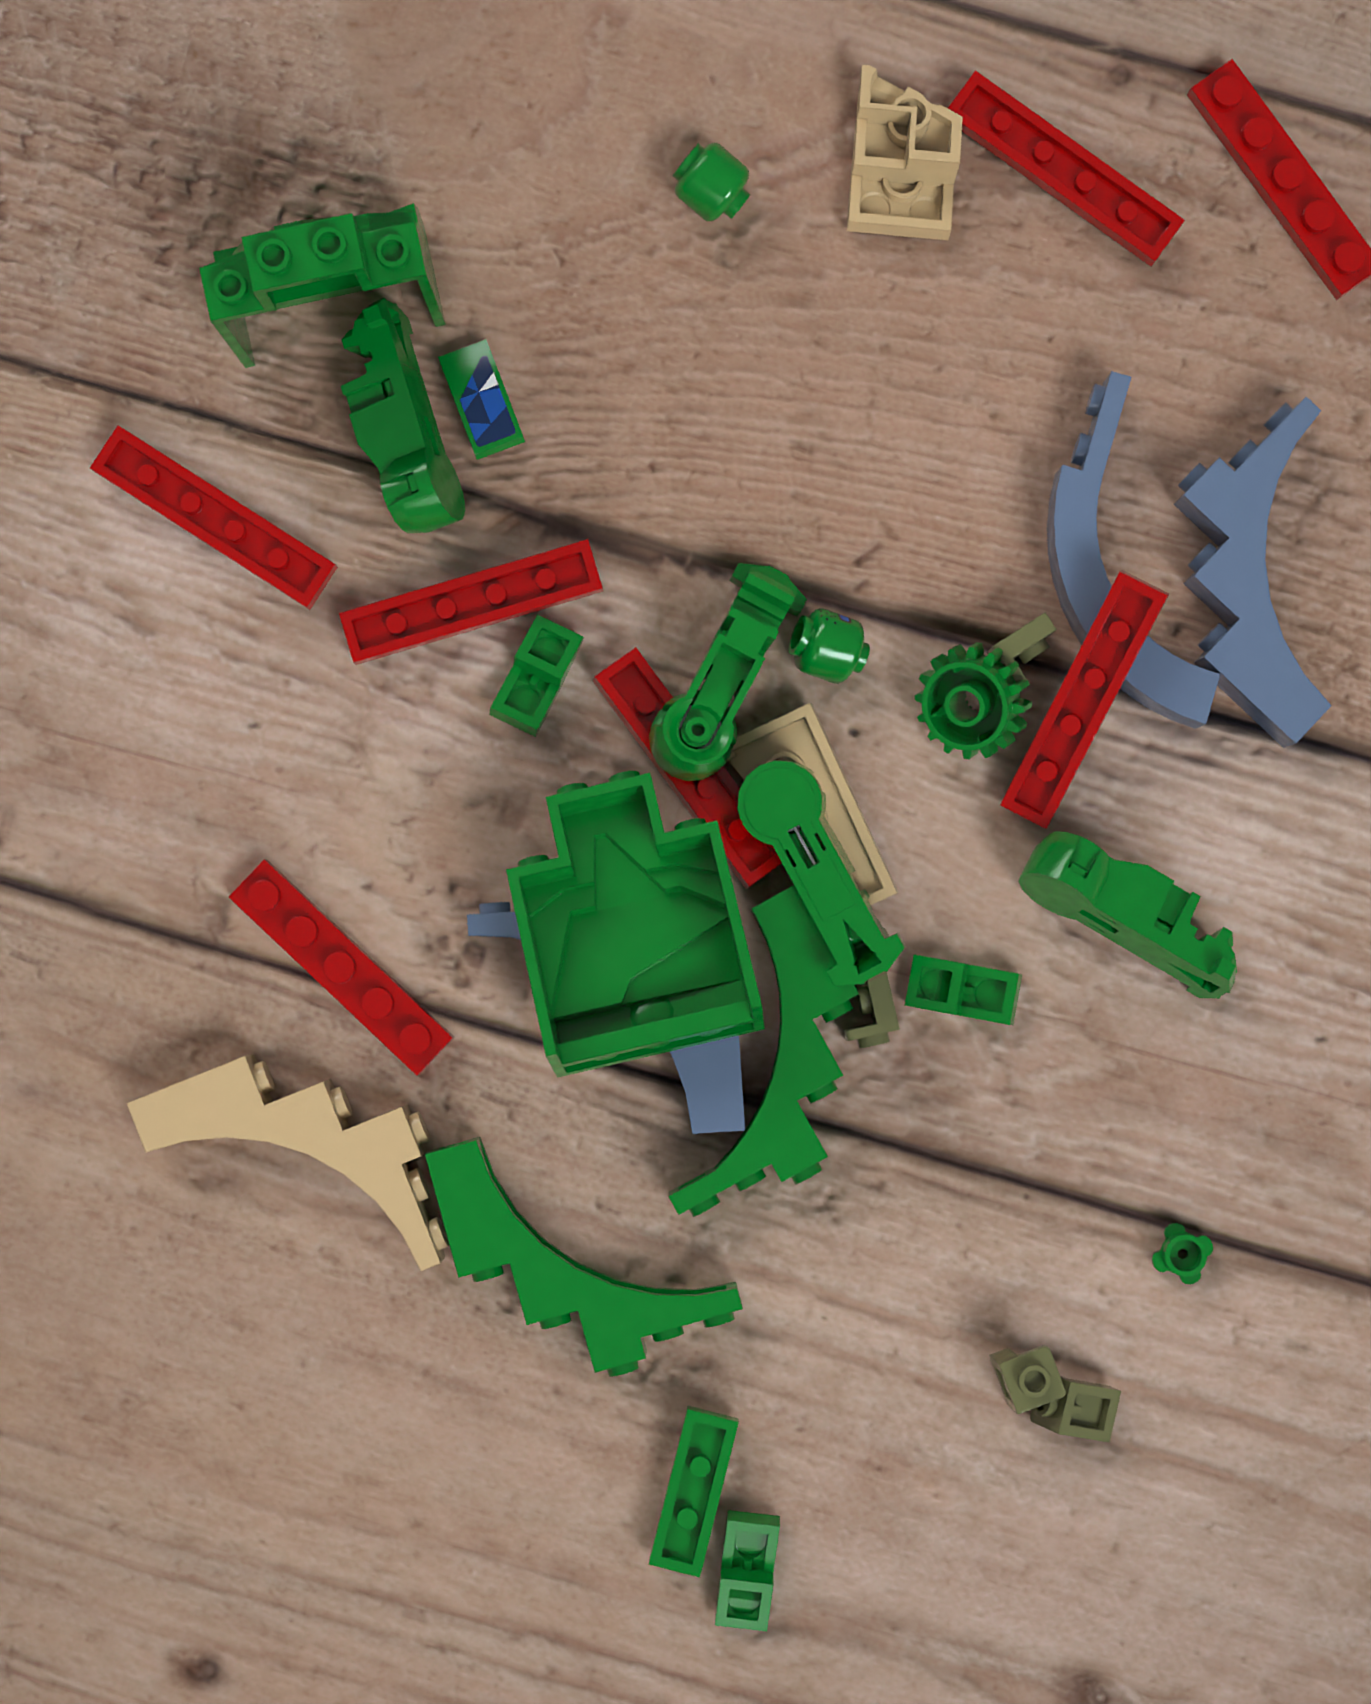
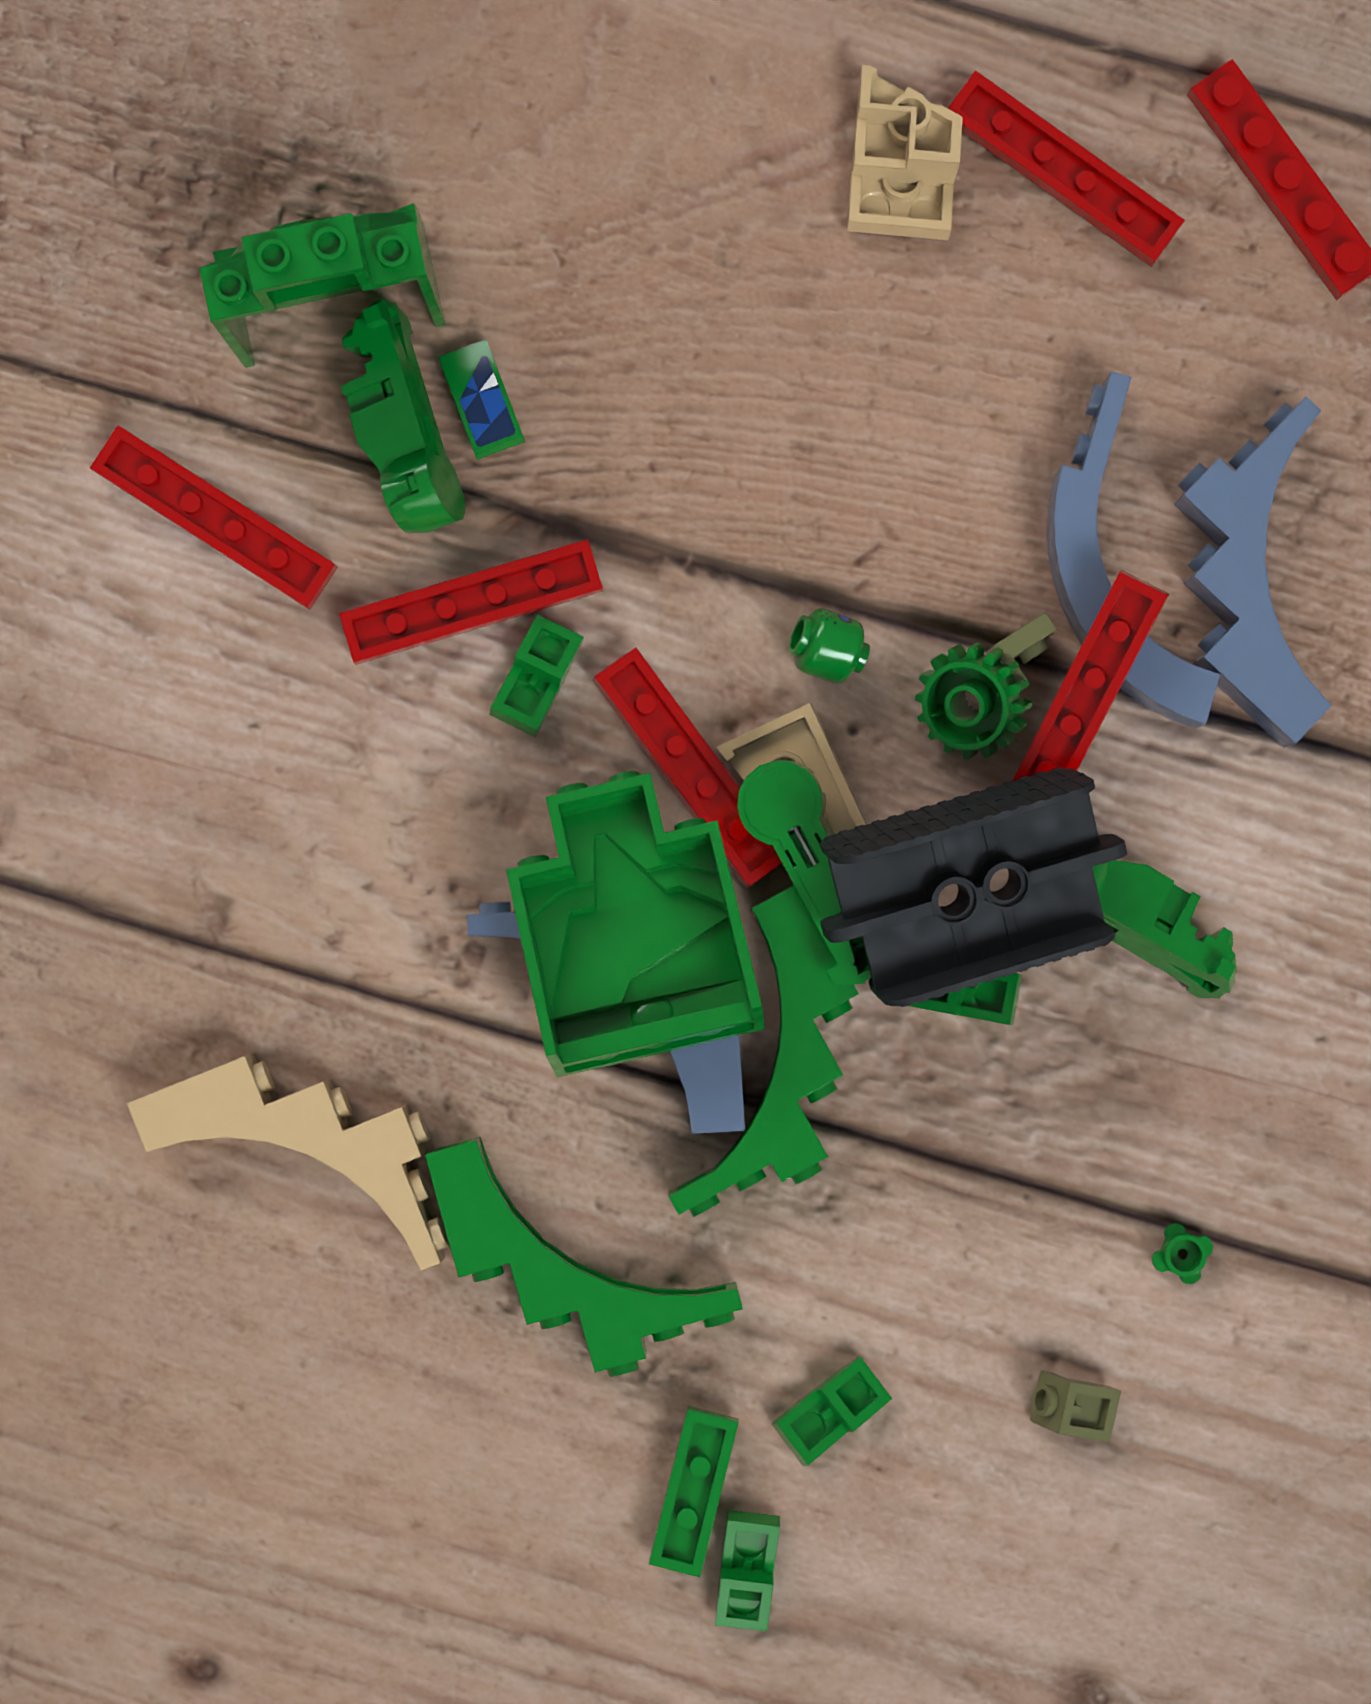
red plate [229,859,455,1076] -> none
green piece [649,563,807,781] -> none
green head [672,143,751,221] -> none
olive bracket [843,972,900,1048] -> none
olive bracket [989,1345,1066,1414] -> none
none -> green slope [771,1356,892,1466]
none -> black piece [820,768,1127,1007]

